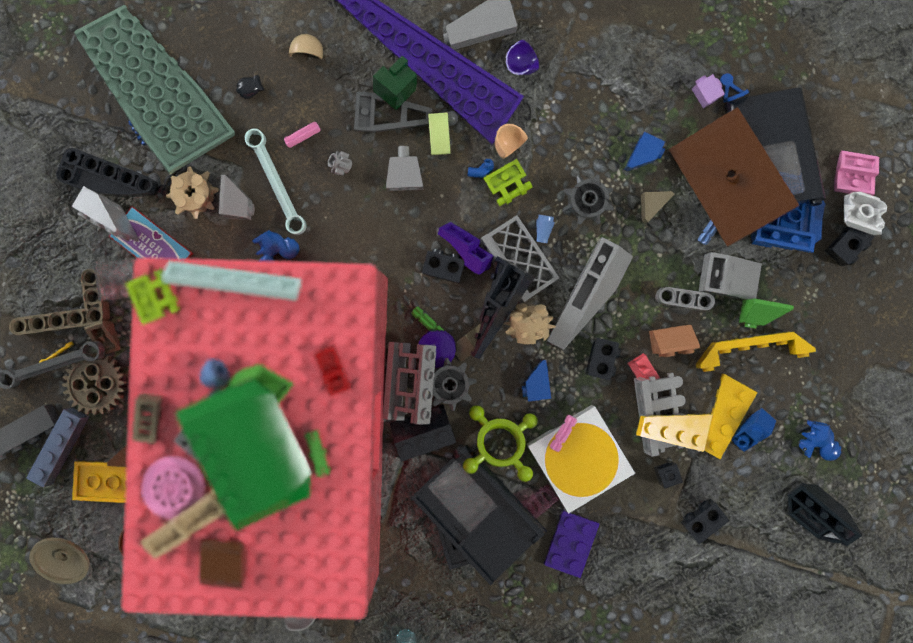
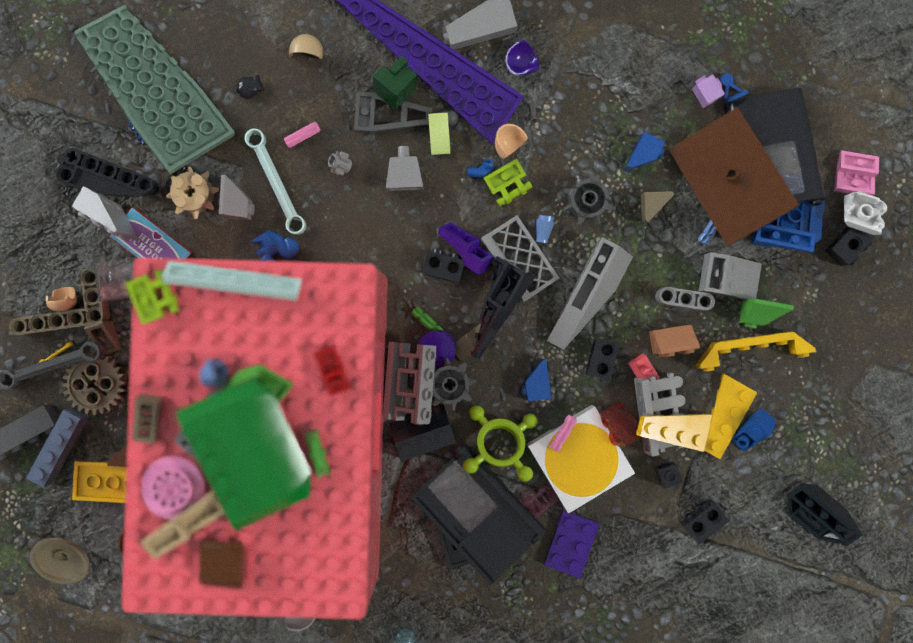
tan brick [504,303,556,344] -> none
blue animal [798,420,841,461] -> none
none -> light nougat hair [46,287,77,312]
none -> clear red slope [599,402,642,447]

